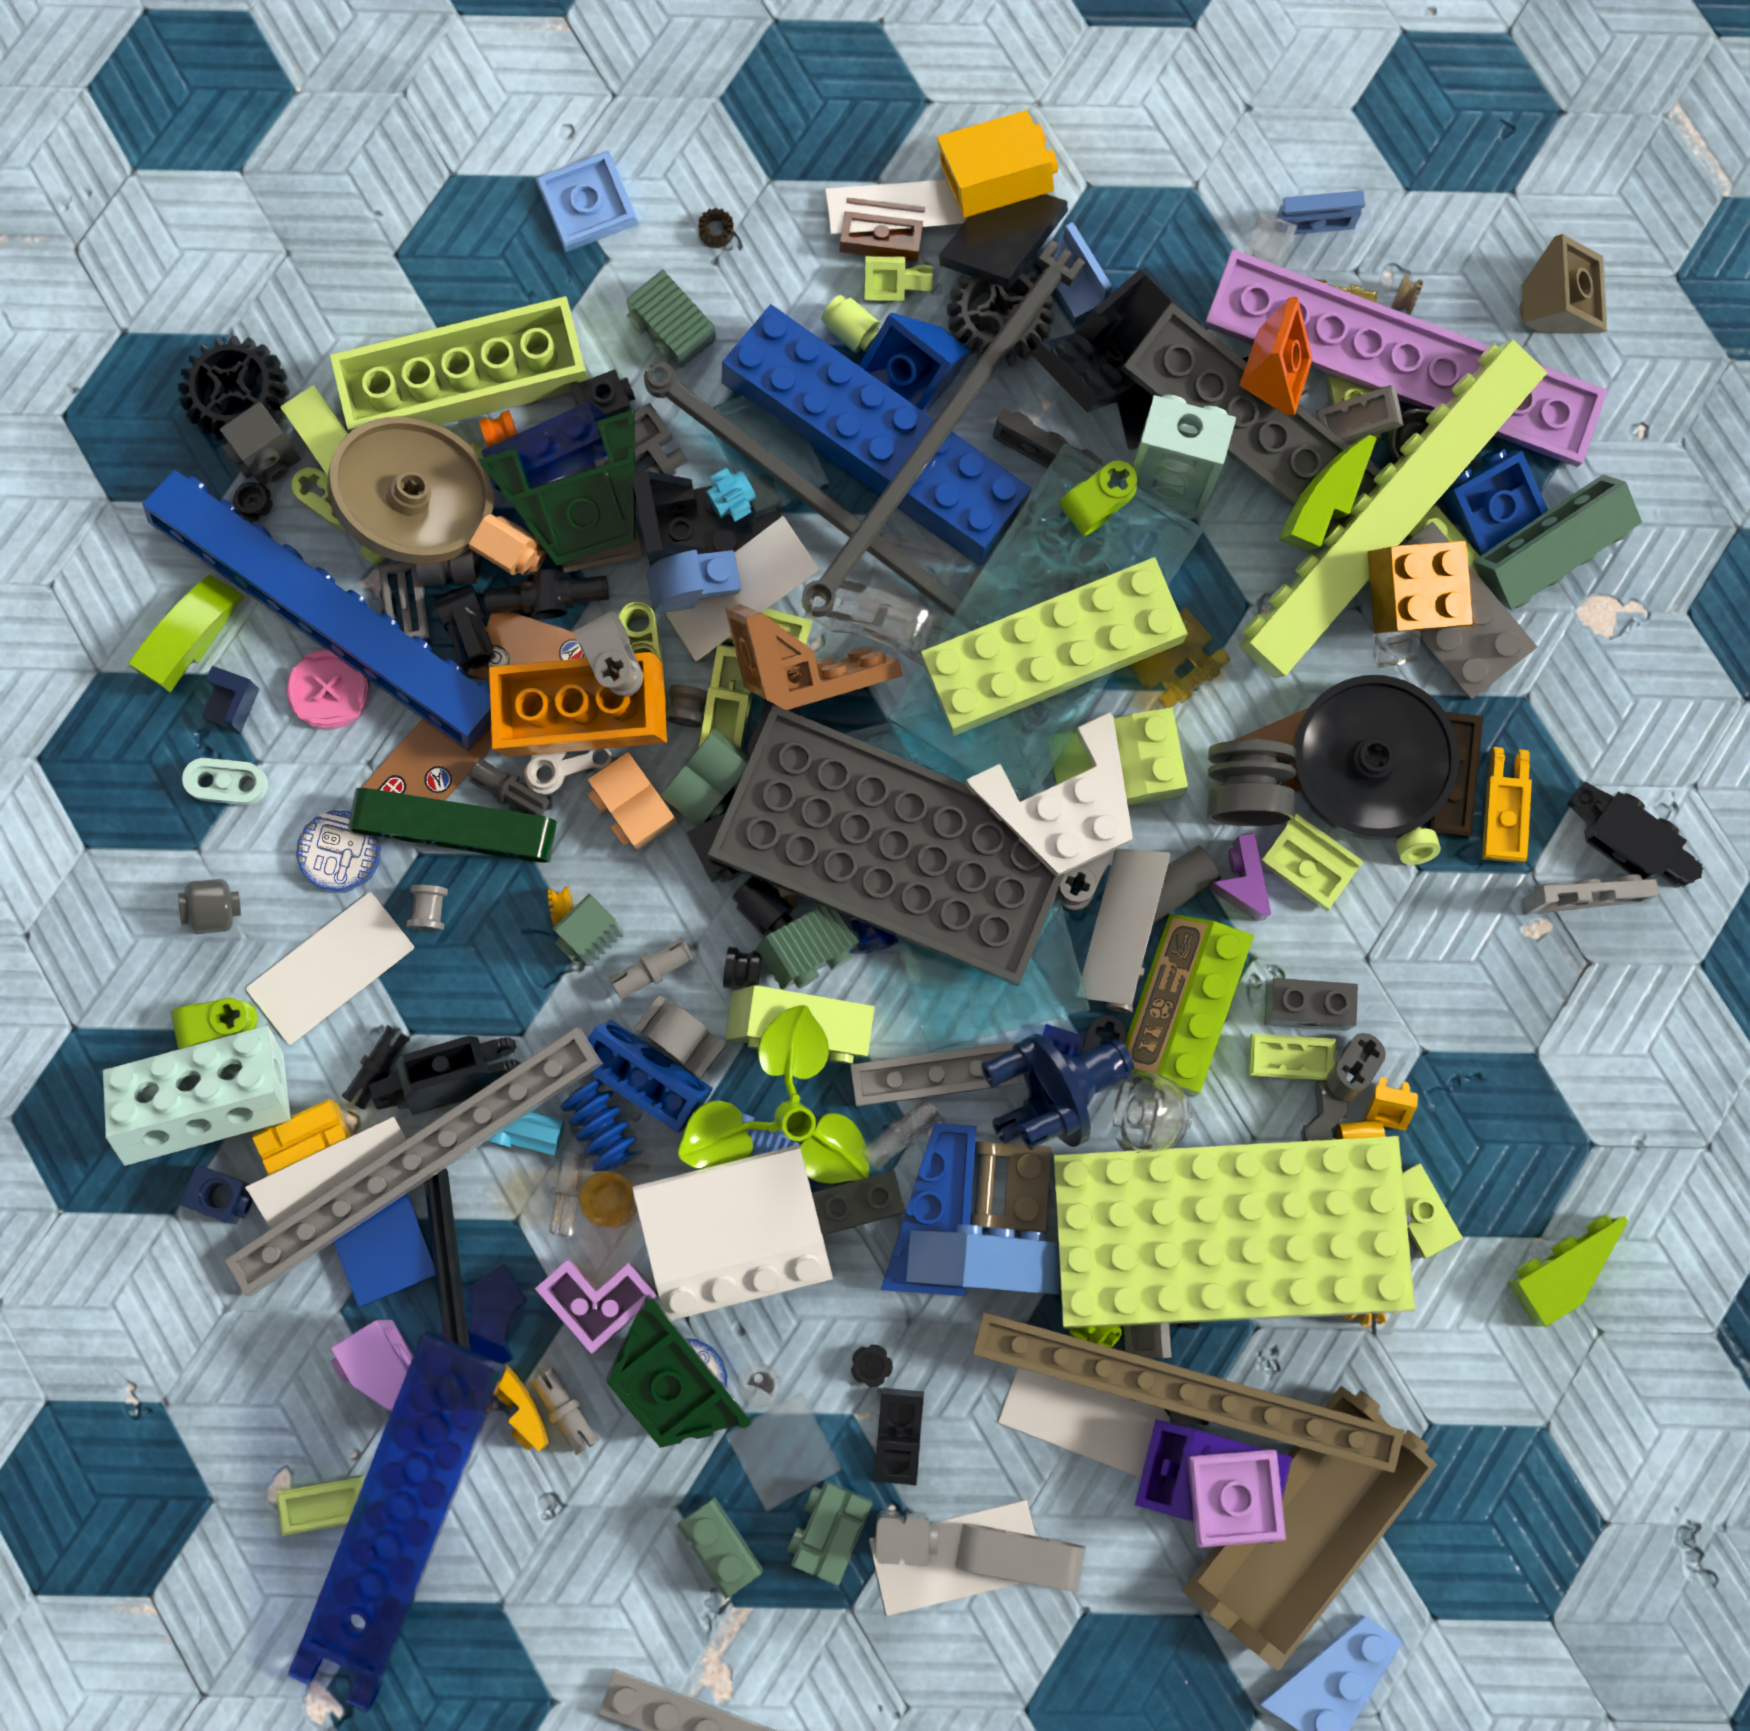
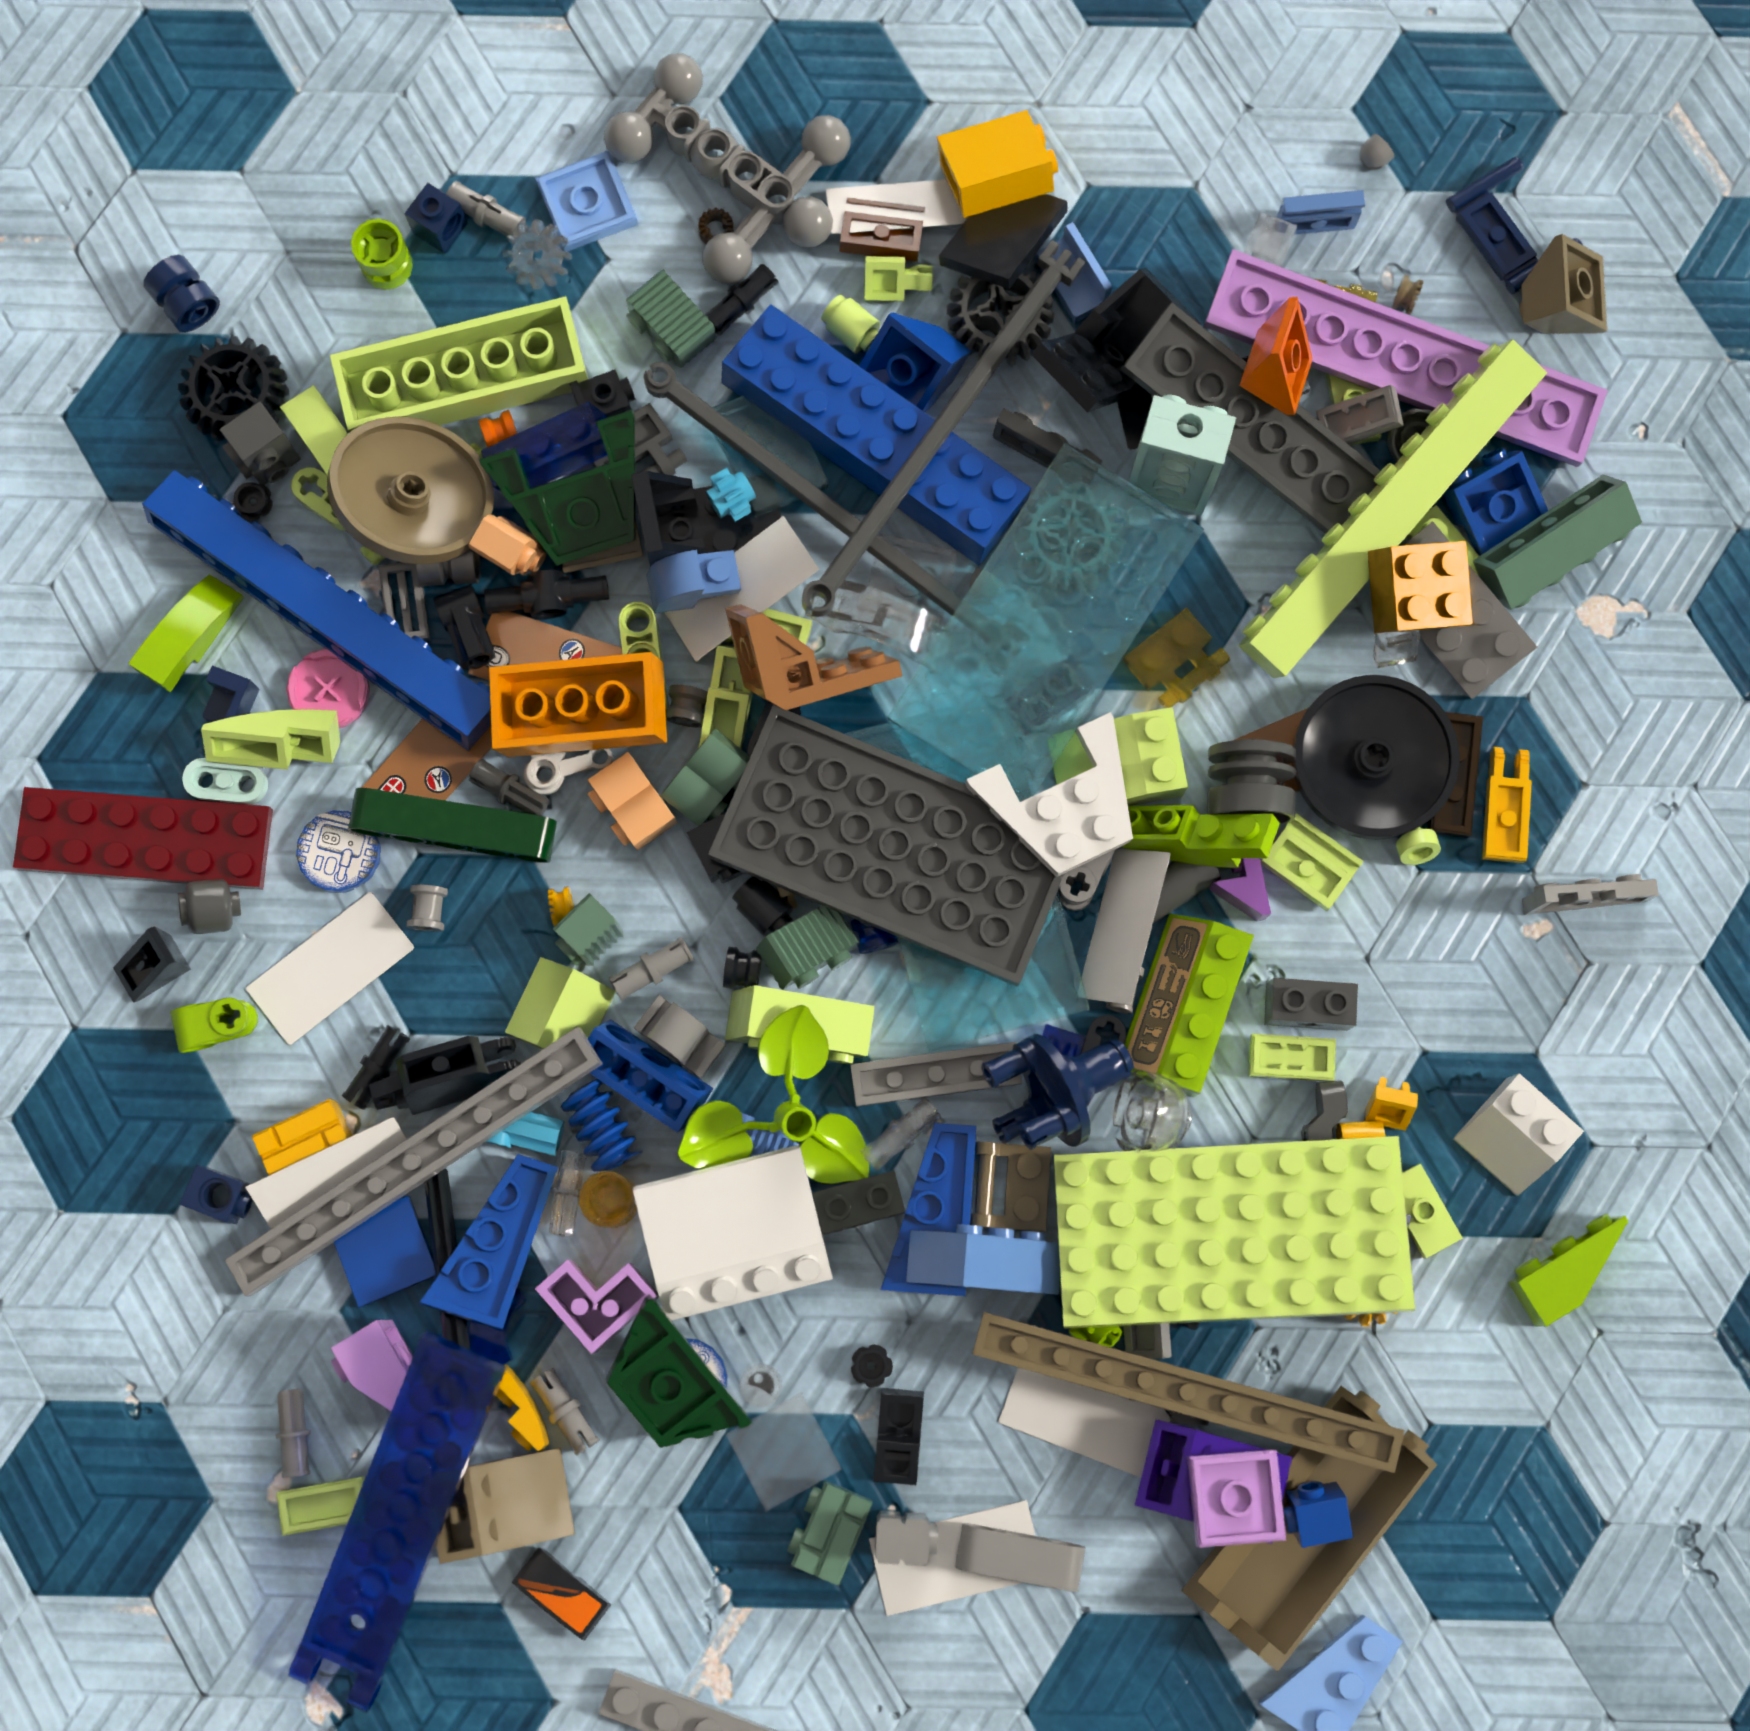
light aqua brick [103,1026,291,1166] -> none
light grey piece [574,611,644,697] -> none
sand green brick [676,1497,763,1599] -> none
yellowish green brick [921,557,1188,736] -> none
lime piece [1058,460,1137,537] -> none
lime slope [1278,435,1377,552] -> none
dark grey beam [1326,1033,1386,1102] -> none
black hinge [1567,782,1704,888] -> none
none -> dark red plate [13,787,273,890]
none -> black slope [113,926,191,1003]
none -> dark blue wheel [143,254,220,333]
none -> yellowish green slope [201,709,341,770]
none -> light grey axle [276,1389,311,1478]
none -> lime wheel [351,218,413,290]
none -> dark blue brick [404,183,467,254]
none -> blue wing [420,1154,558,1331]
none -> dark tan slope [425,1448,575,1564]
none -> light grey pin [446,181,526,241]
none -> clear gear [502,220,573,290]
none -> yellowish green slope [505,957,616,1050]
none -> slope [512,1547,611,1641]
none -> light grey piece [604,53,851,284]
none -> black pin [705,264,778,336]
none -> lime slope [1121,805,1280,868]
none -> blue brick [1283,1481,1353,1548]
none -> light grey hinge [1360,134,1395,170]
none -> dark blue plate [1446,157,1583,294]
none -> white slope [1453,1073,1584,1196]

